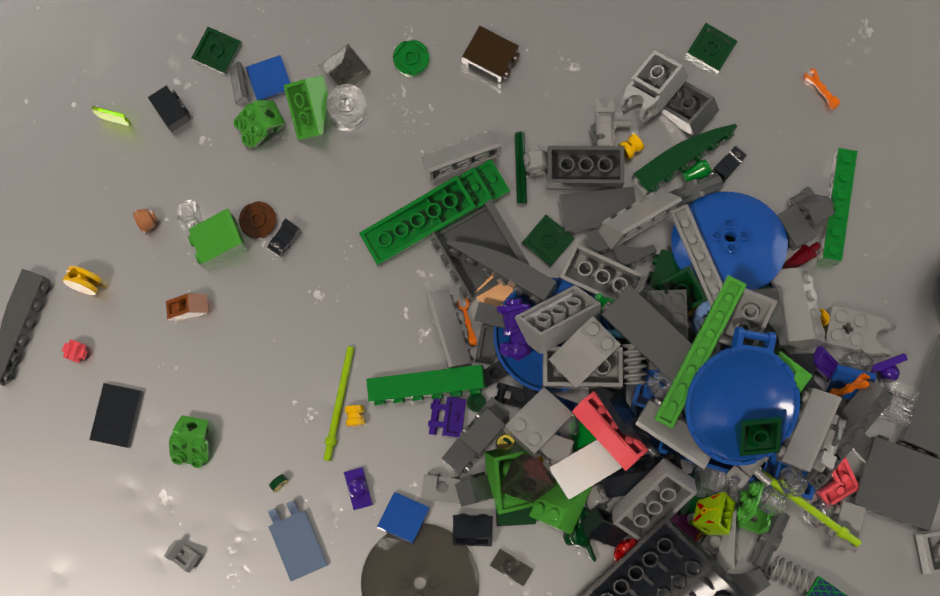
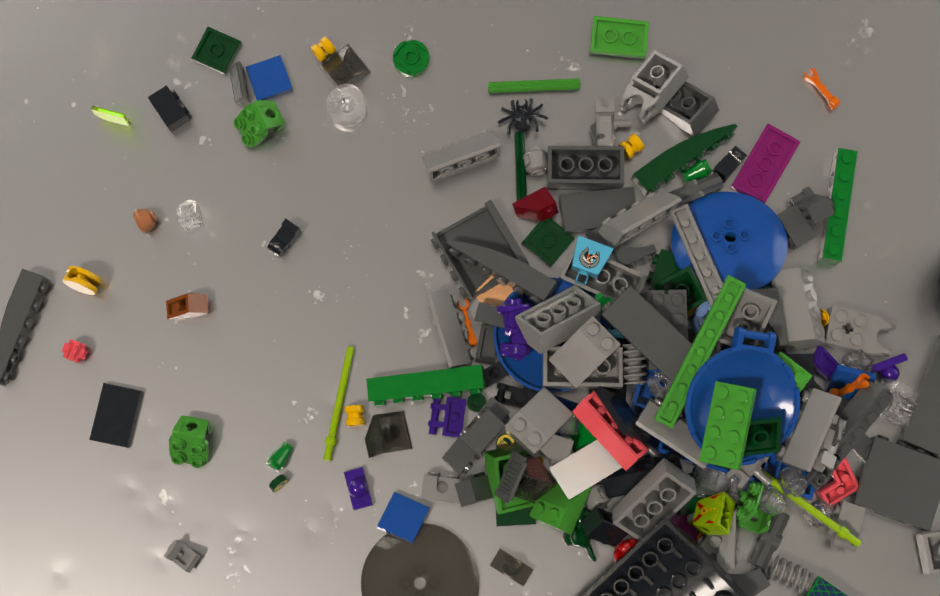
bright green slope [188,208,248,268] -> none
reddish brown tile [239,201,277,240] -> none
sand blue tile [268,500,328,581] -> none
bright green slope [283,75,328,140] -> none
green slope [359,159,510,265] -> none
black brick [452,513,493,546] -> none
dark brown panel [462,26,520,82] -> none
dark green tile [686,23,737,73] -> none
dark red bar [782,242,821,269] -> none
none -> green cone [266,442,293,472]
none -> yellow wheel [310,36,336,62]
none -> clear smoke slope [365,411,413,458]
none -> bright green axle [488,78,581,93]
none -> dark grey window [494,450,527,503]
none -> black animal [497,98,548,135]
none -> dark red slope [512,187,559,221]
none -> medium azure torso [571,236,613,285]
none -> bright green plate [590,16,649,59]
none -> bright green plate [699,381,757,470]
none -> magenta tile [731,124,800,204]

